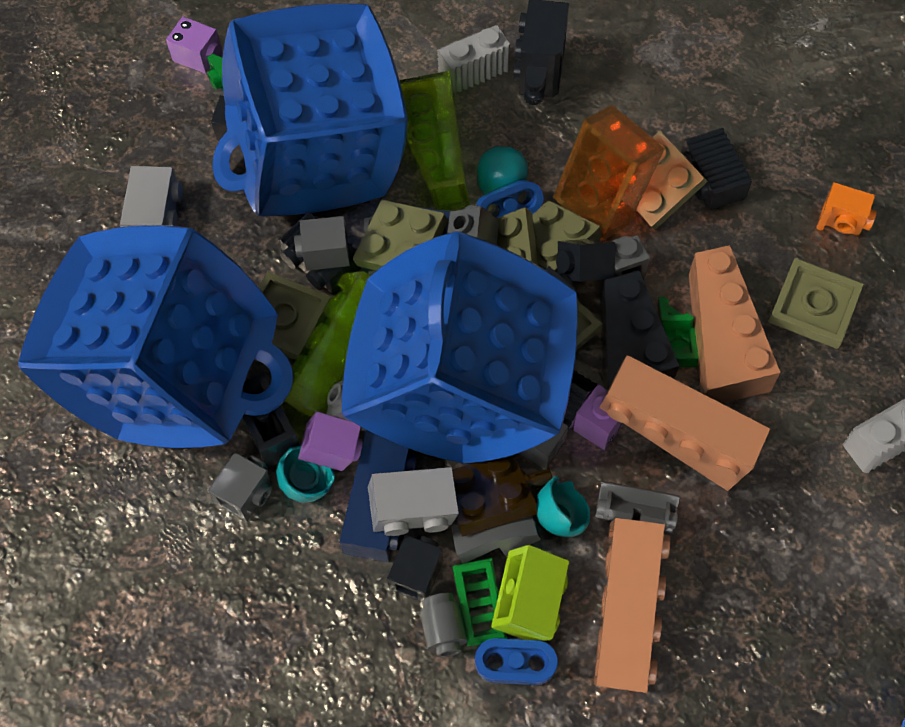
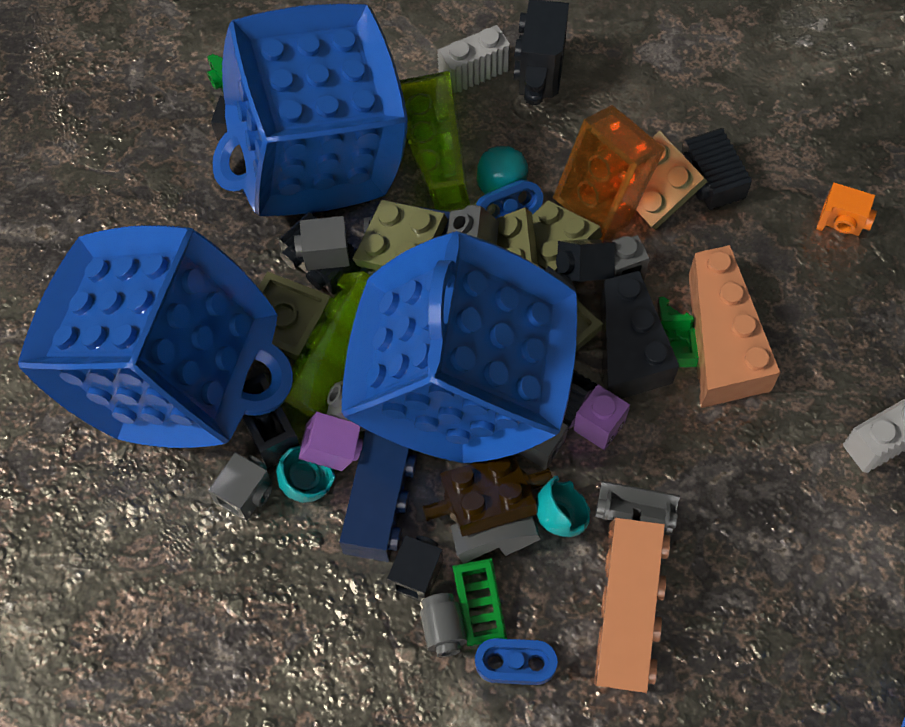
light grey brick [120,166,183,227] -> none
medium lavender brick [166,16,222,74] -> none
light grey brick [368,467,459,536] -> none
lime brick [491,545,569,641] -> none
nougat wedge [599,355,770,491] -> none
olive plate [768,258,864,349] -> none

